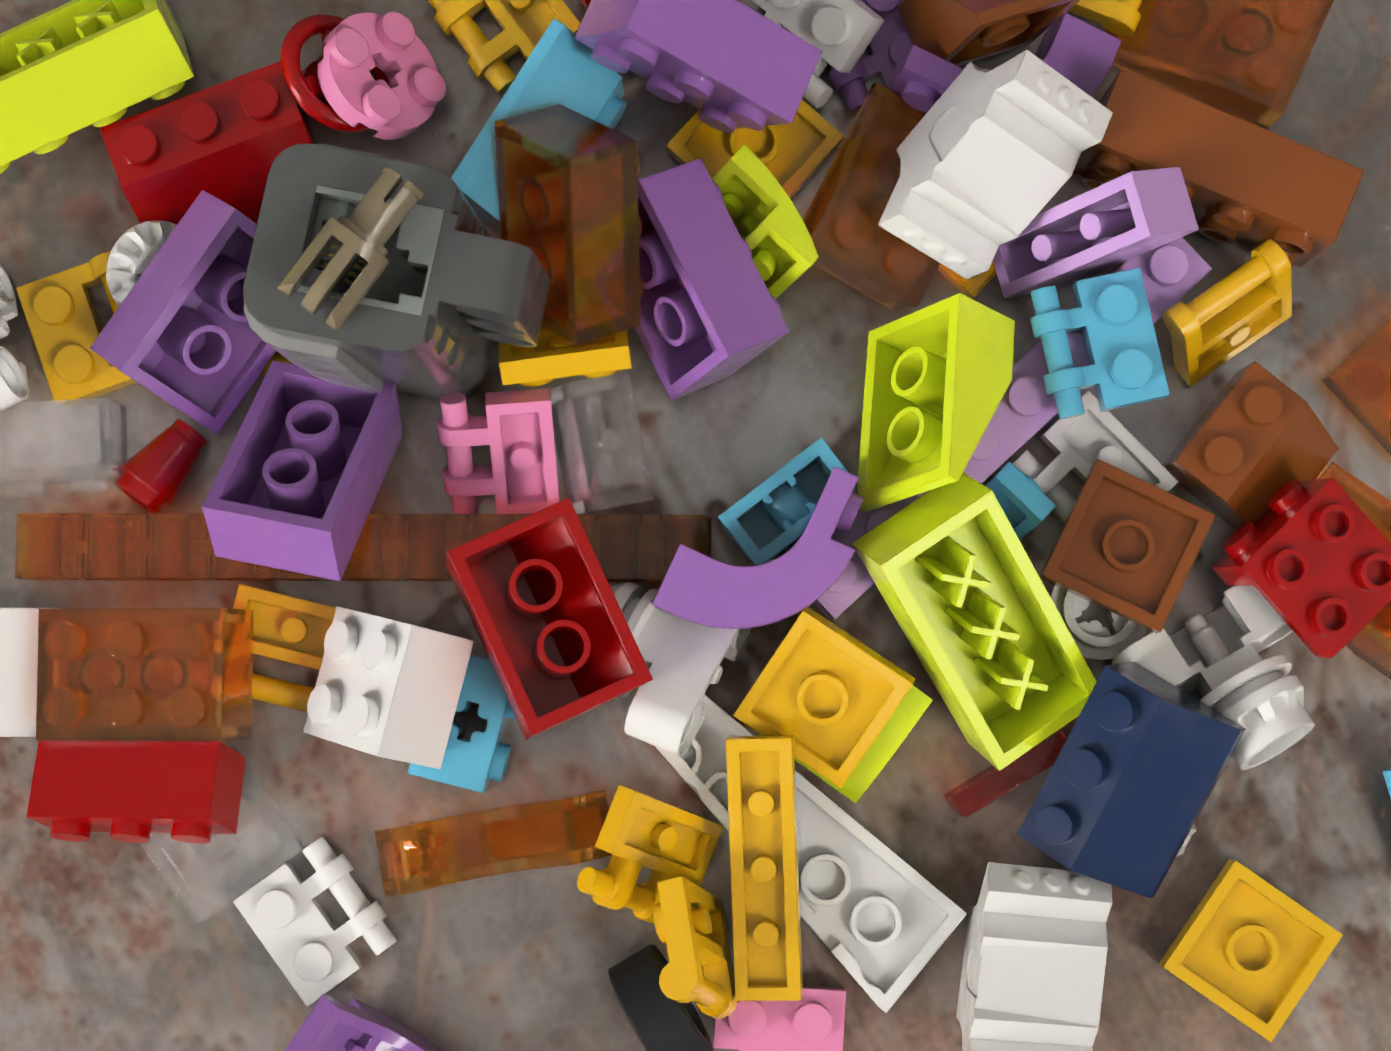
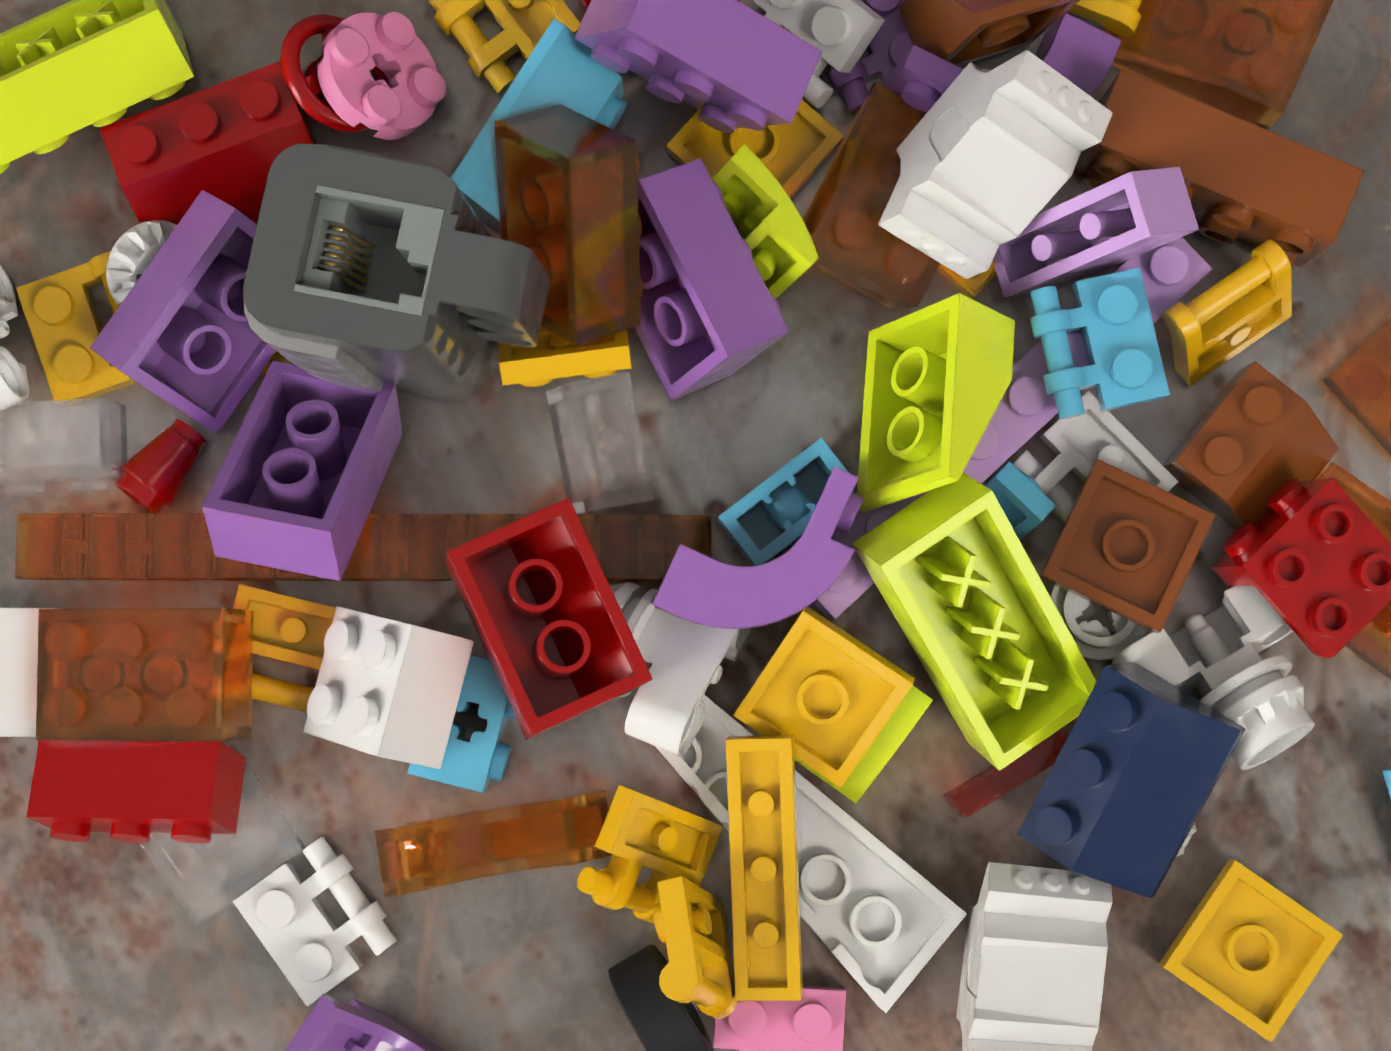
dark tan arm [277,165,424,333] -> none
bright pink plate [436,388,560,516] -> none

